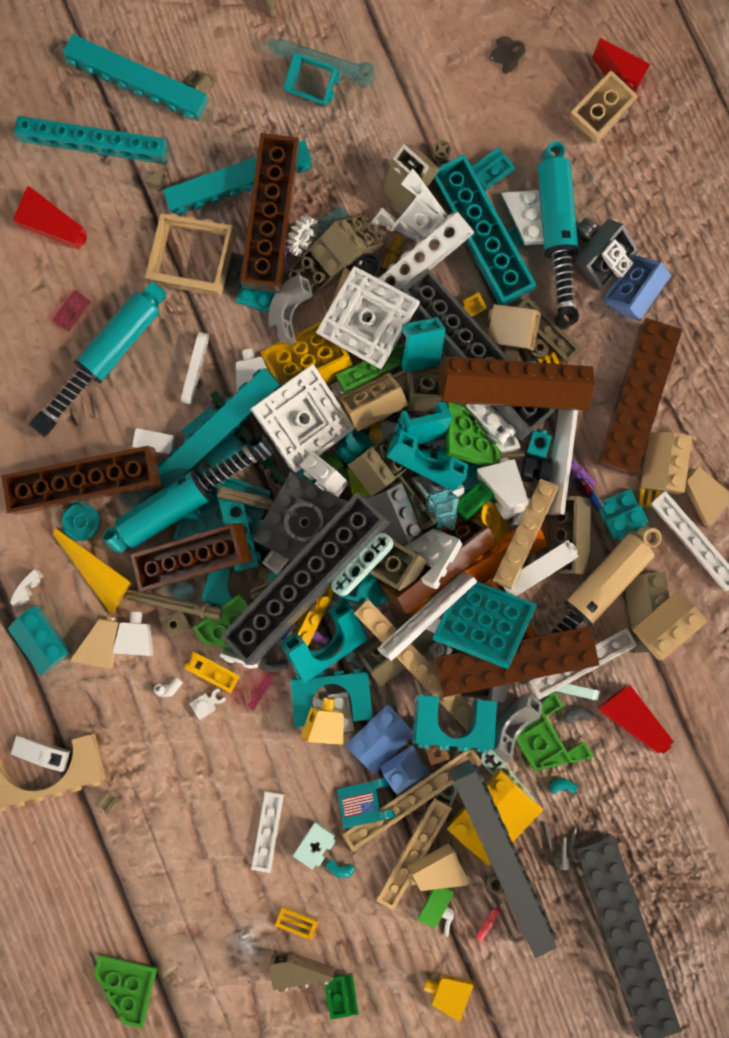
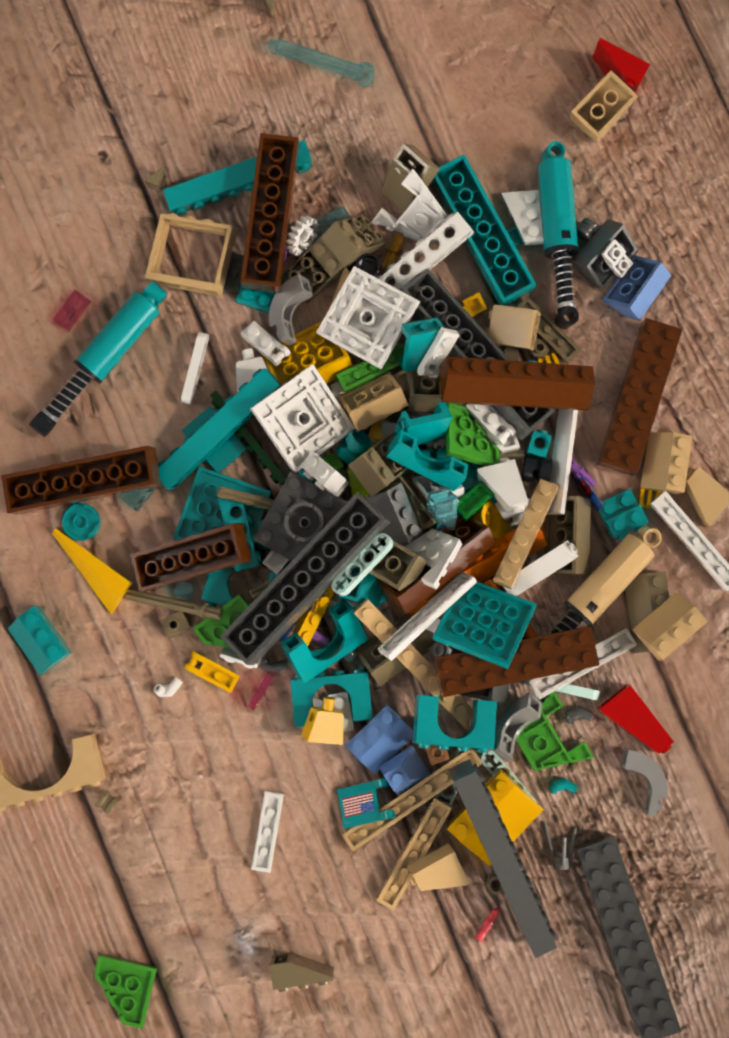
white slope [10,569,44,606] -> none
white slope [11,735,72,772] -> none
red slope [13,186,87,250] -> none
teal brick [14,115,169,165] -> none
teal brick [62,34,209,121] -> none
tan slope [71,616,120,669] -> none
teal piece [103,434,274,553] -> none
white torso [113,611,153,656] -> none
white slope [132,428,176,454] -> none
dark tan slope [185,70,213,94] -> none
white plate [189,688,226,720] -> none
yellow tile [275,906,318,940] -> none
teal window [283,52,341,106] -> none
light aqua brick [293,821,336,870] -> none
teal arm [325,859,355,878] -> none
green plate [325,973,359,1020] -> none
bright green slope [417,888,454,929] -> none
yellow torso [423,974,474,1022] -> none
dark tan wheel [432,140,451,163] -> none
white hand [442,907,454,937] -> none
teal plate [472,147,515,191] -> none
clear smoke plate [489,36,526,74] -> none
none -> white plate [241,321,291,366]
none -> white plate [417,327,460,379]
none -> light grey arch [621,748,668,817]

